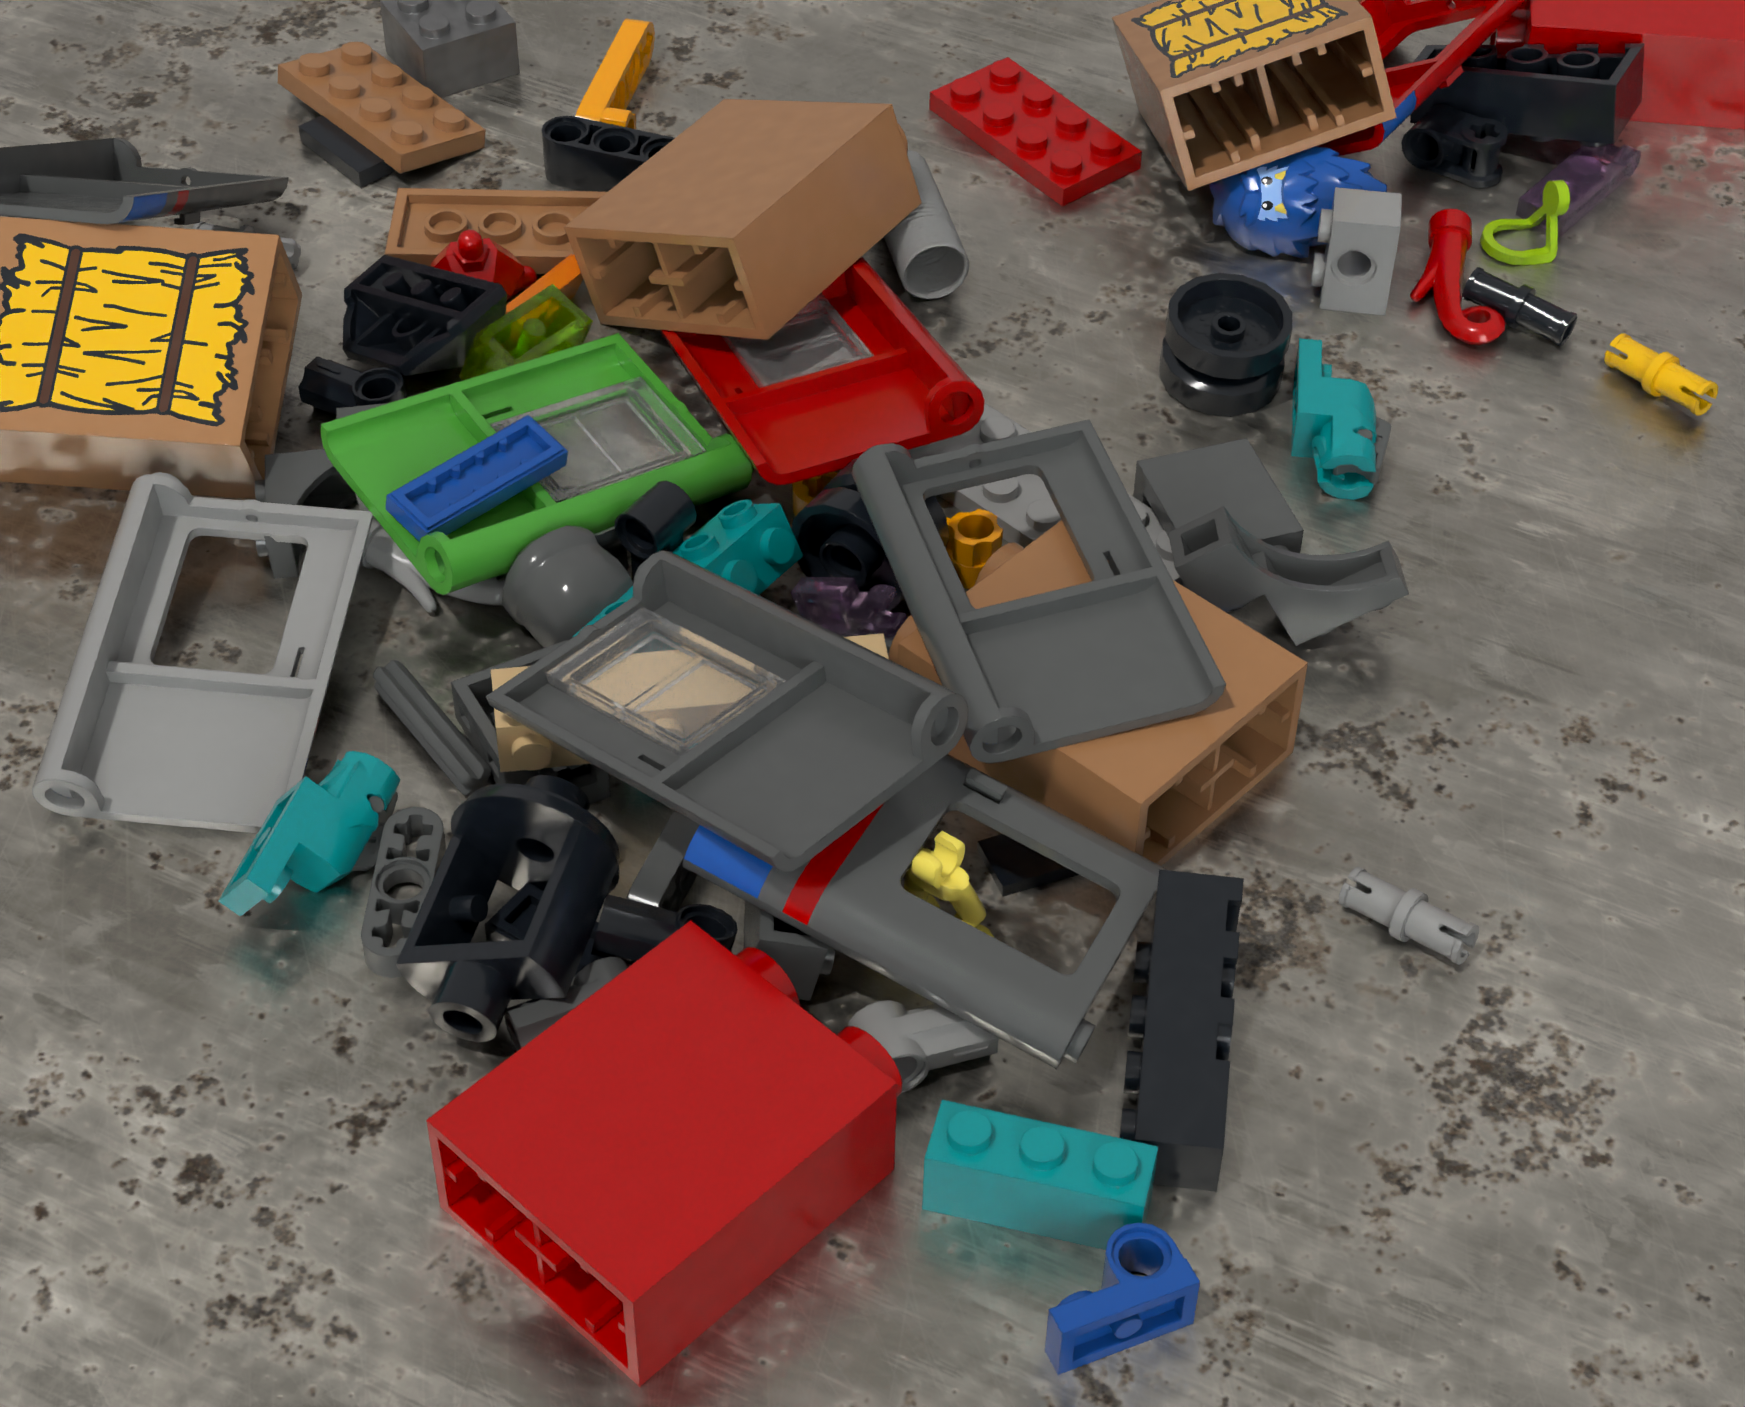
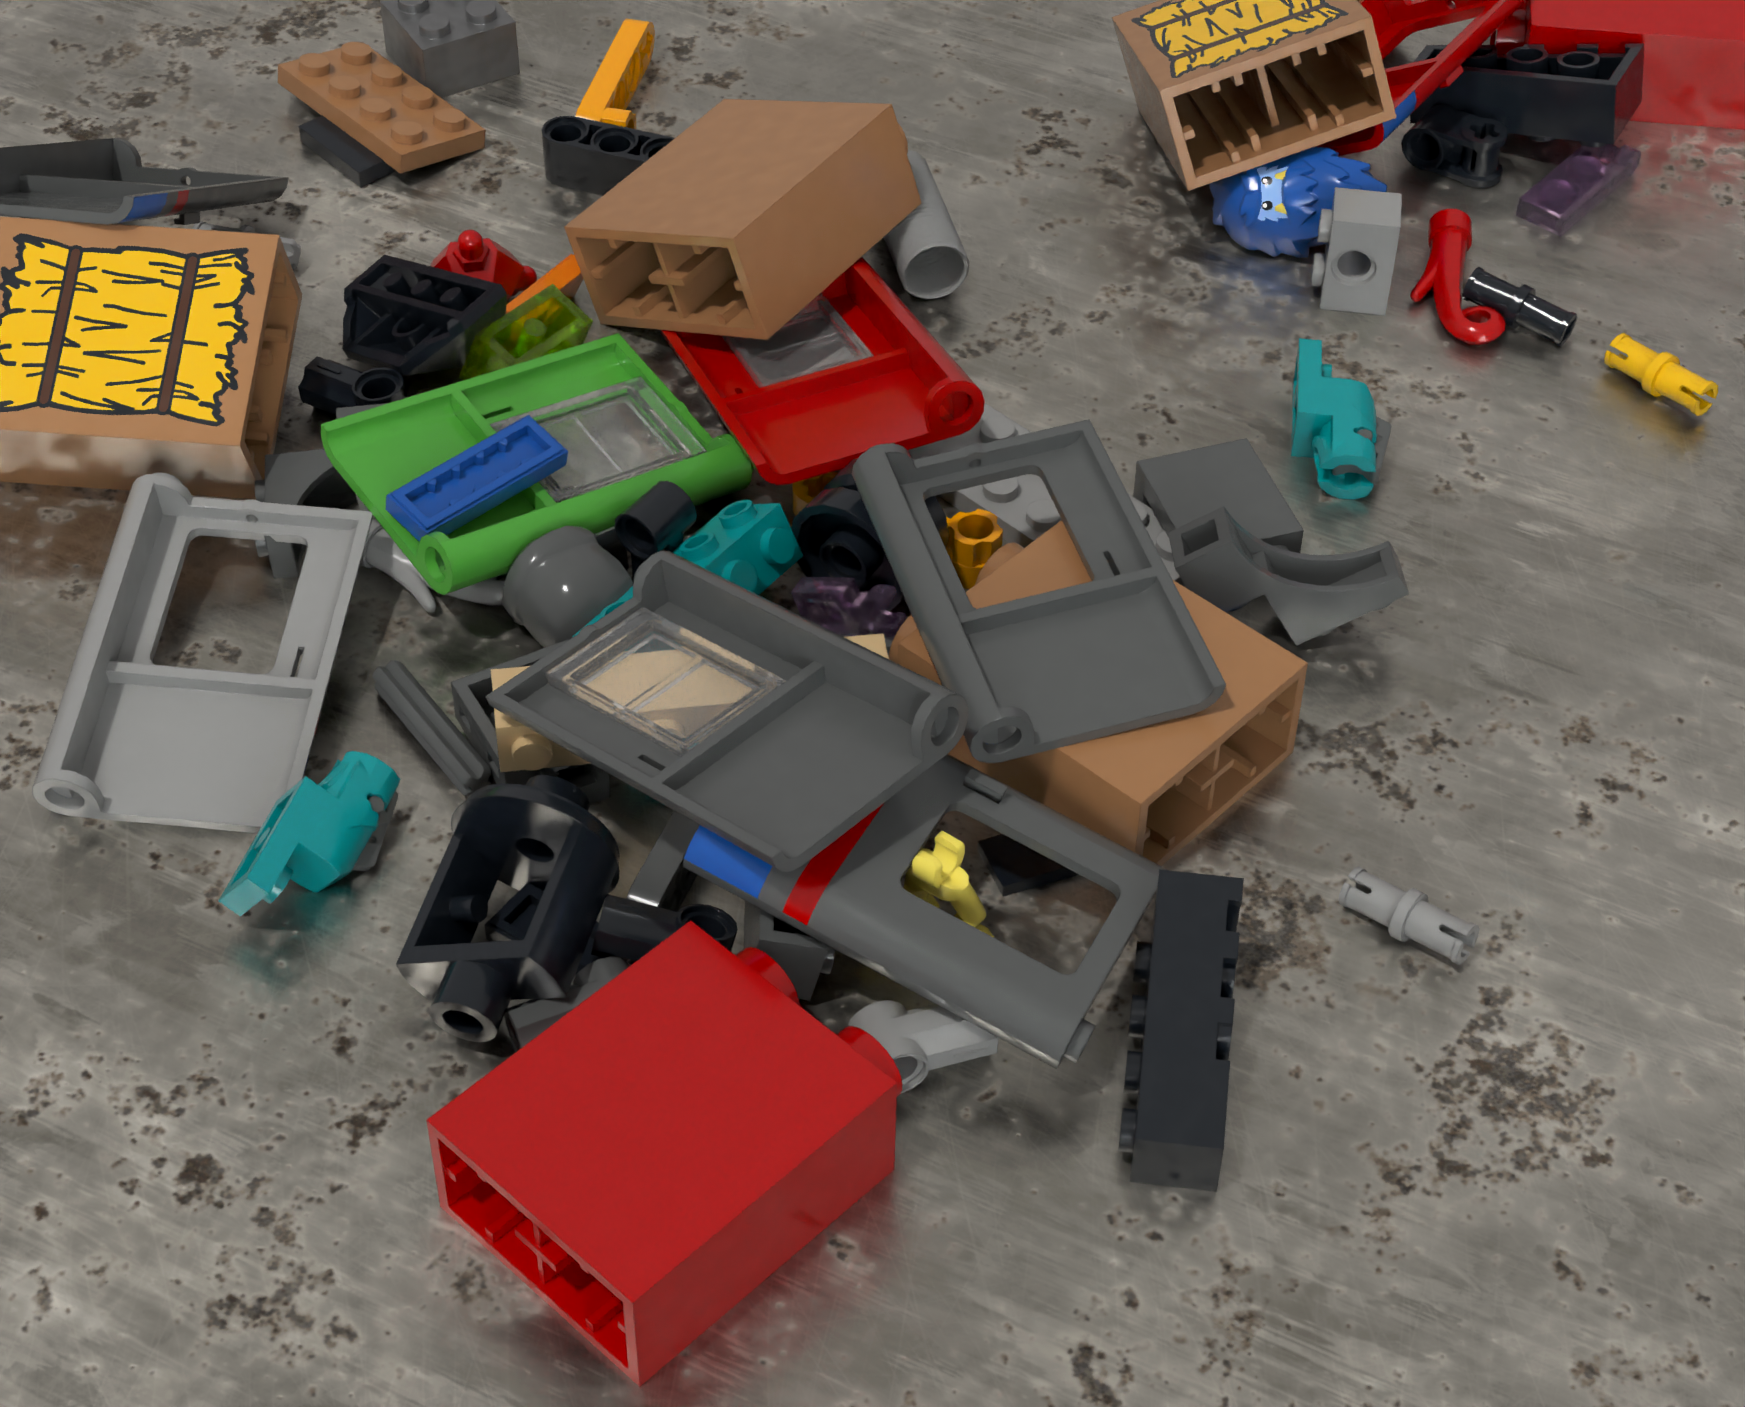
dark grey beam [361,807,446,978] -> none
medium nougat plate [385,188,607,274] -> none
teal brick [922,1100,1158,1250] -> none
red plate [929,57,1142,207] -> none
blue plate [1045,1222,1200,1375] -> none
black wheel [1159,273,1292,417] -> none
lime piece [1480,180,1570,266] -> none

